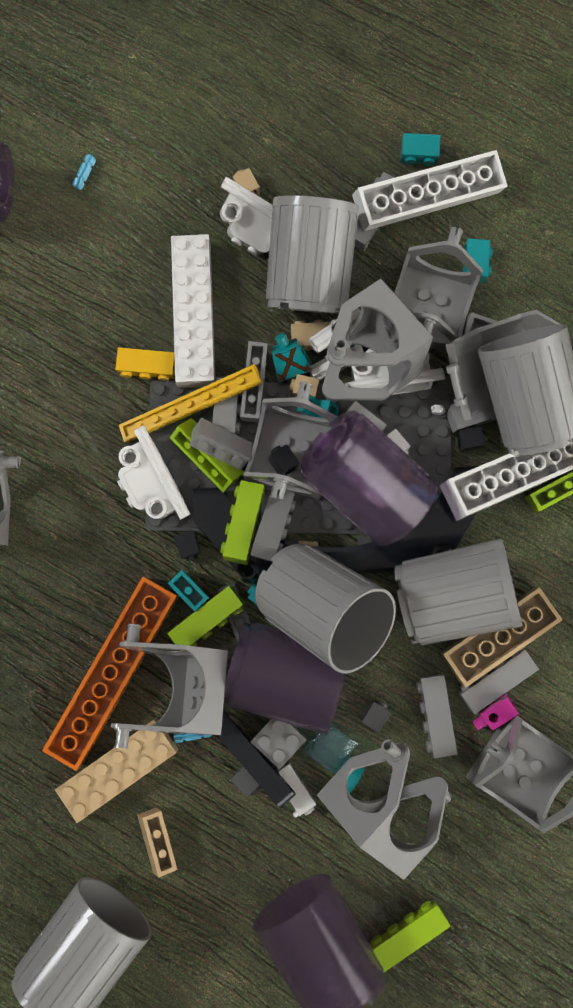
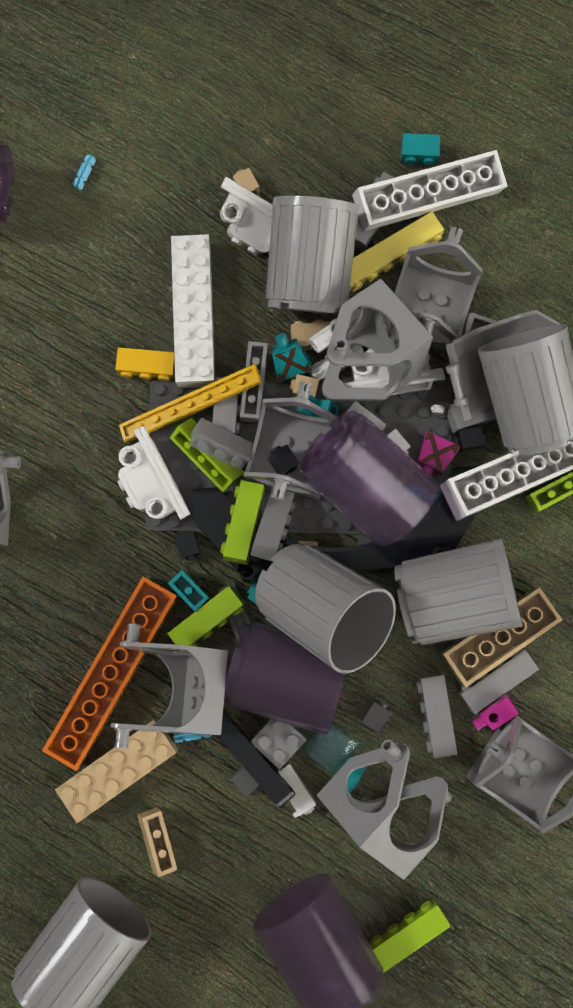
teal brick [463,238,493,283] -> none
none -> light yellow brick [349,211,444,292]
none -> dark pink torso [416,431,461,481]

